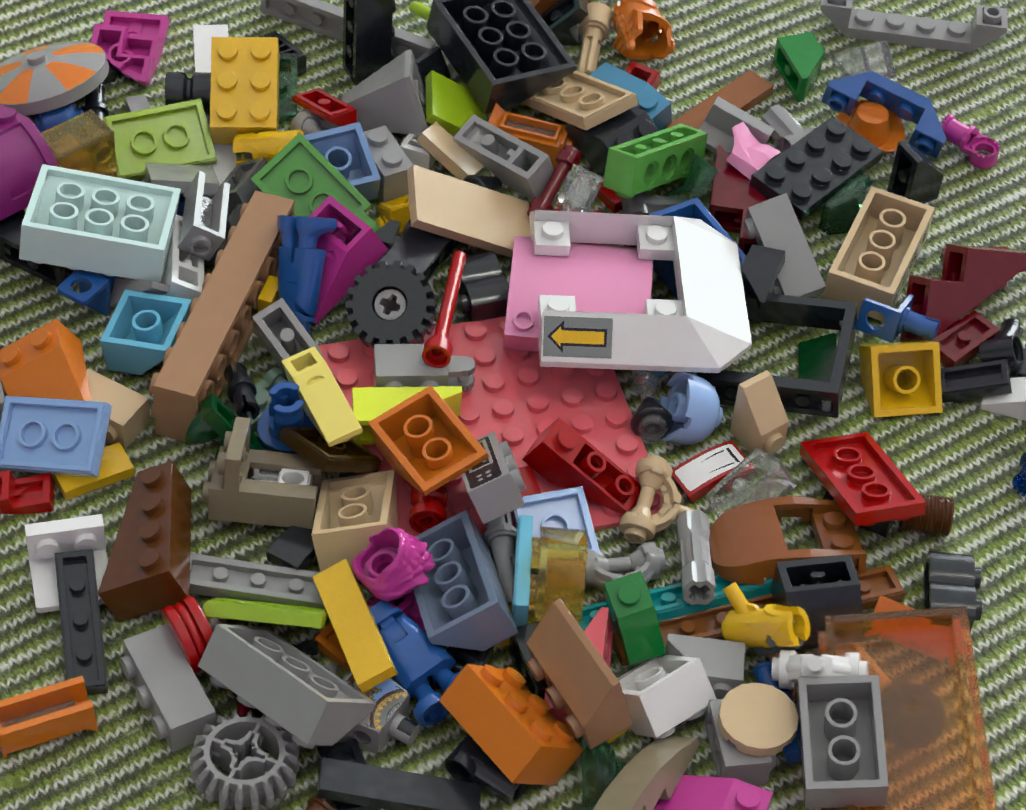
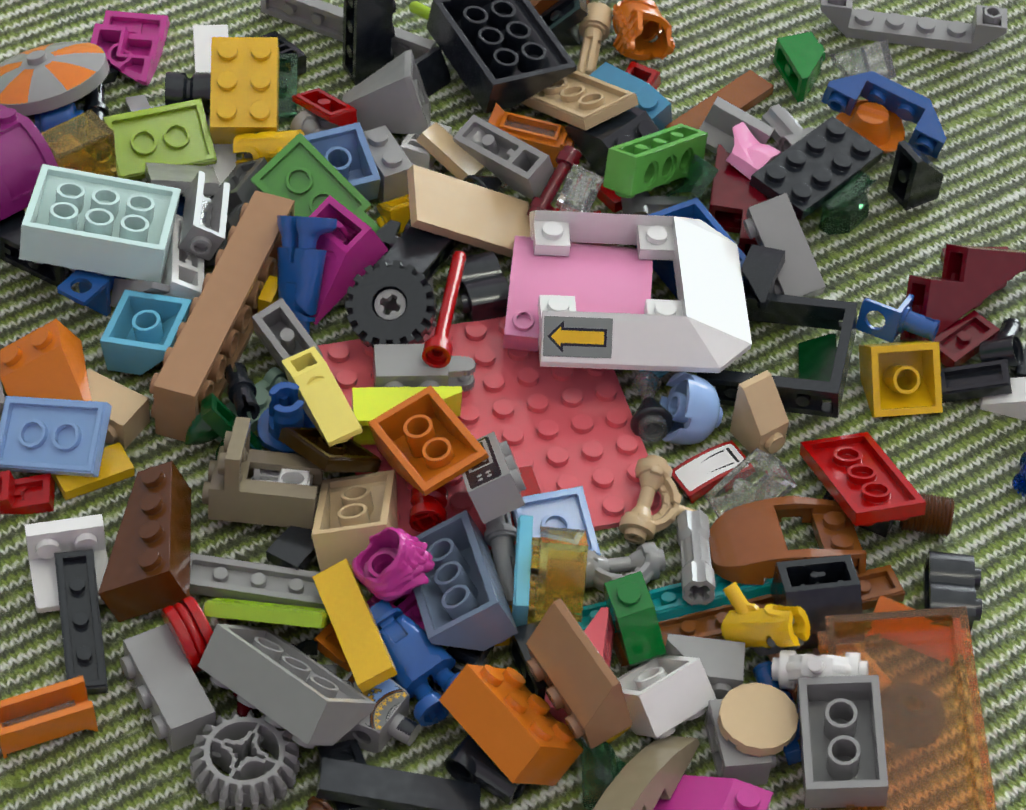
lime tile [425,70,486,136] -> none
red slope [522,418,641,515] -> none
tan brick [822,186,935,322] -> none
dark pink connector [941,114,999,169] -> none

